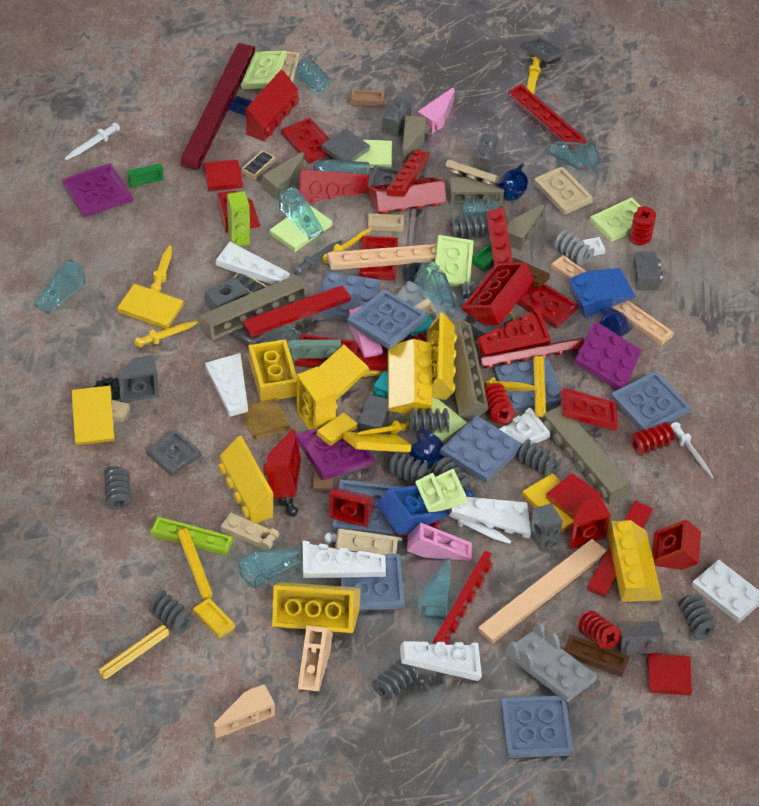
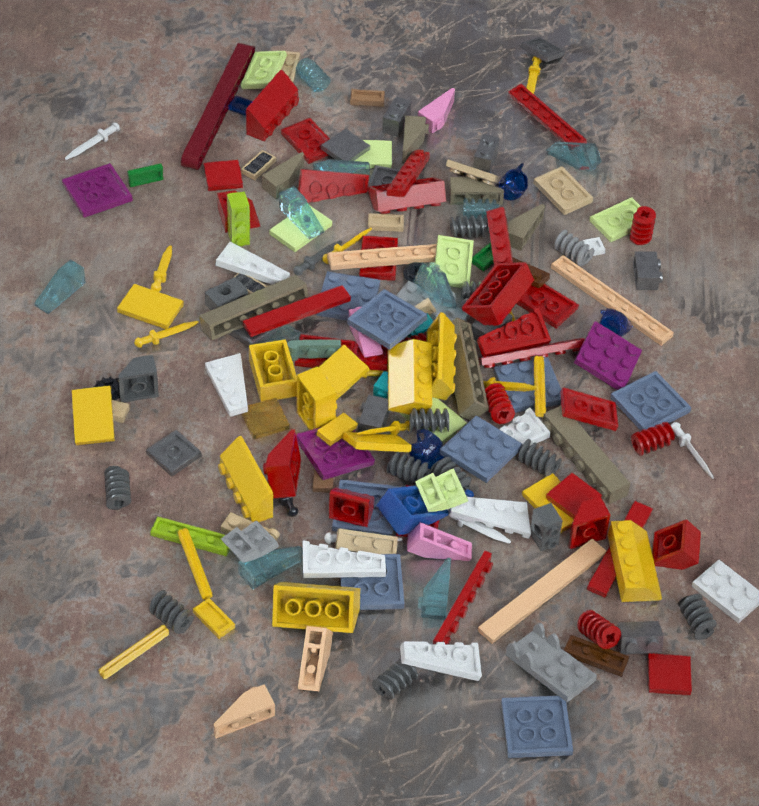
blue slope [569,268,635,318] -> none
none -> light grey slope [221,520,279,562]

